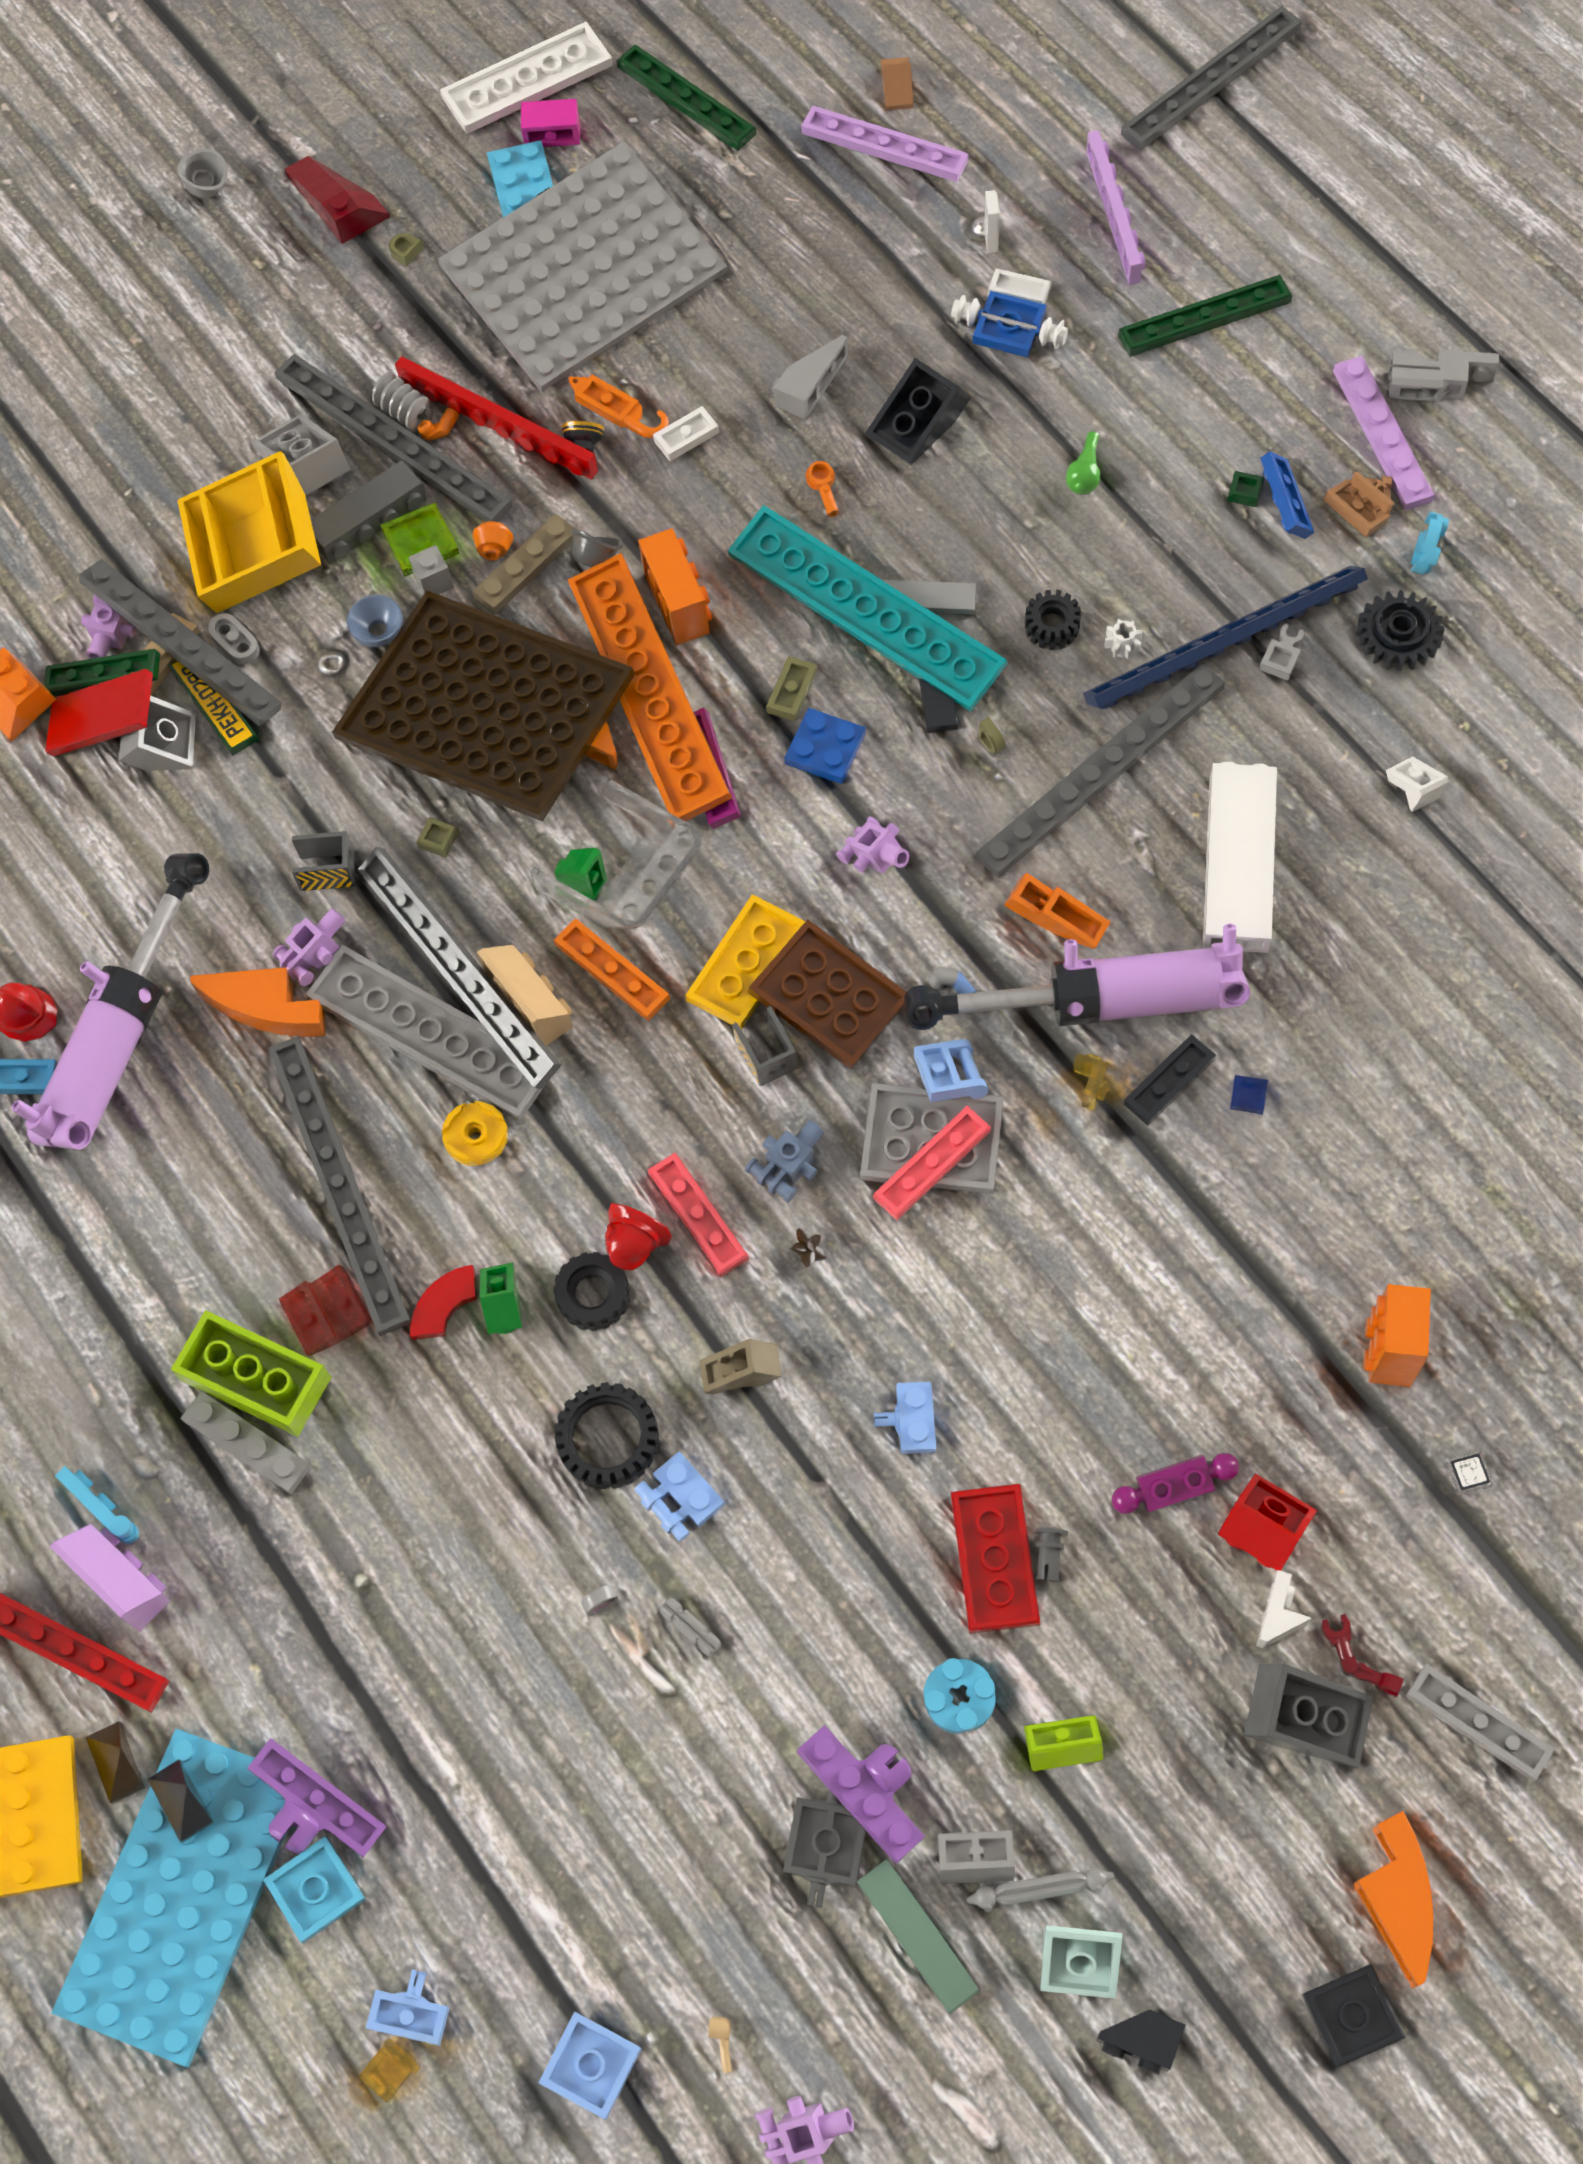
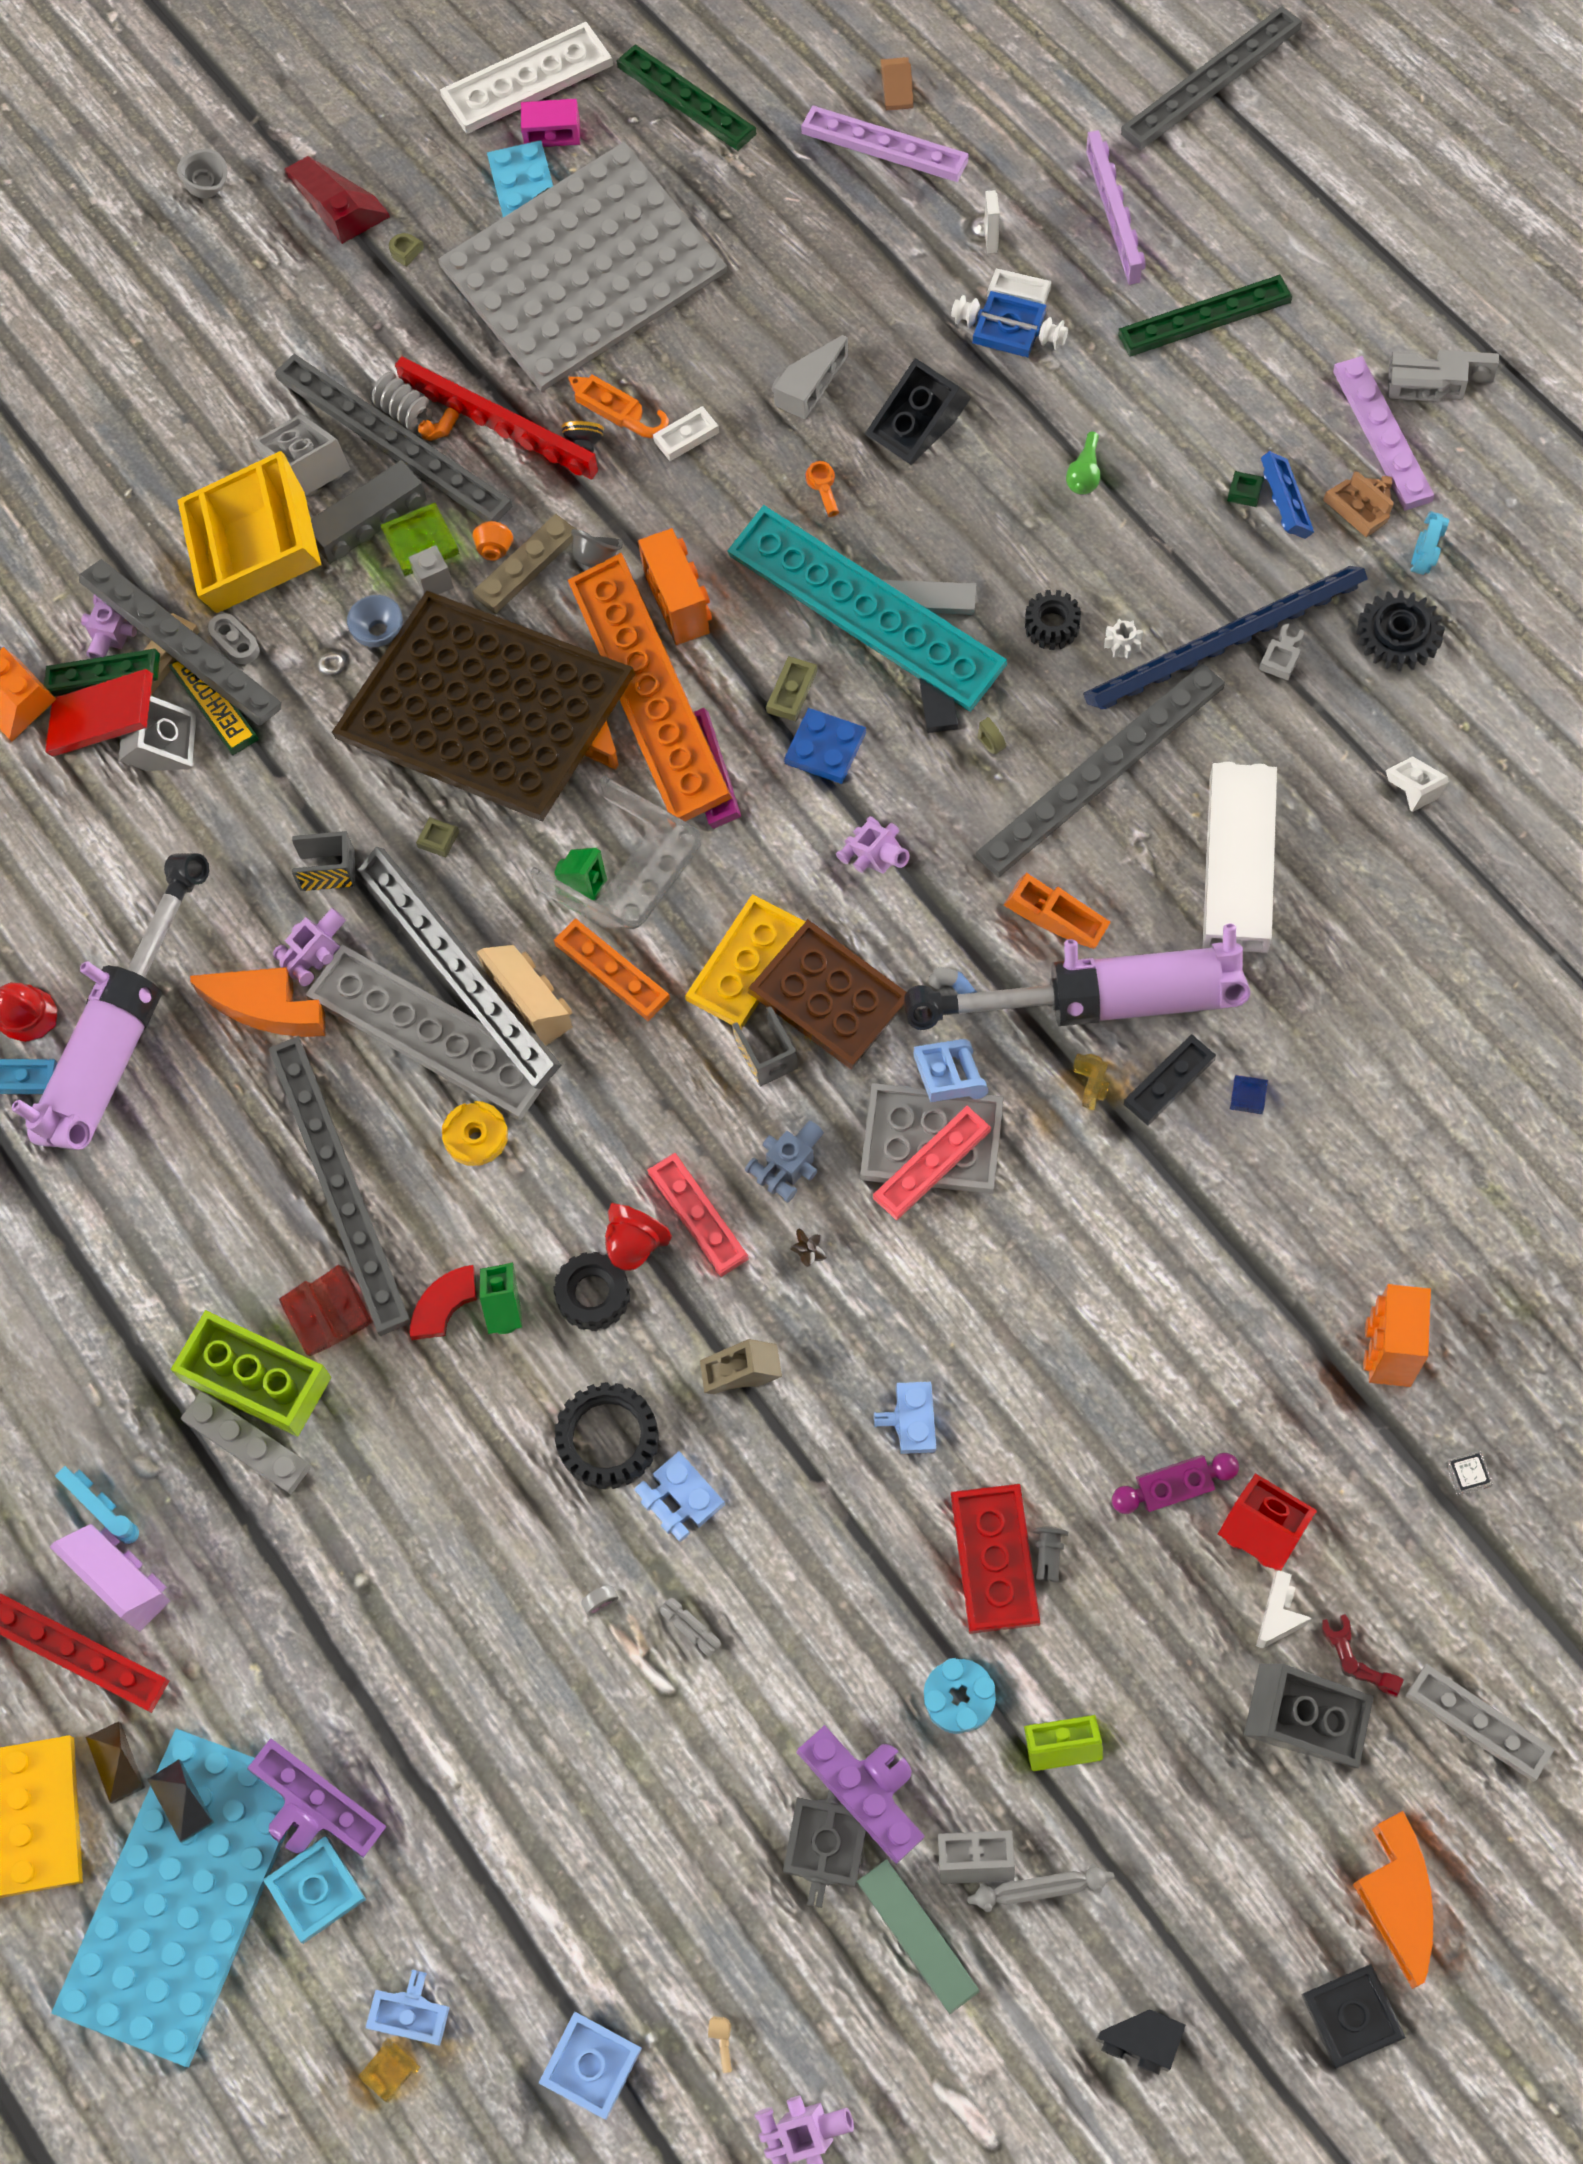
light aqua slope [1040,1925,1122,1999] -> none

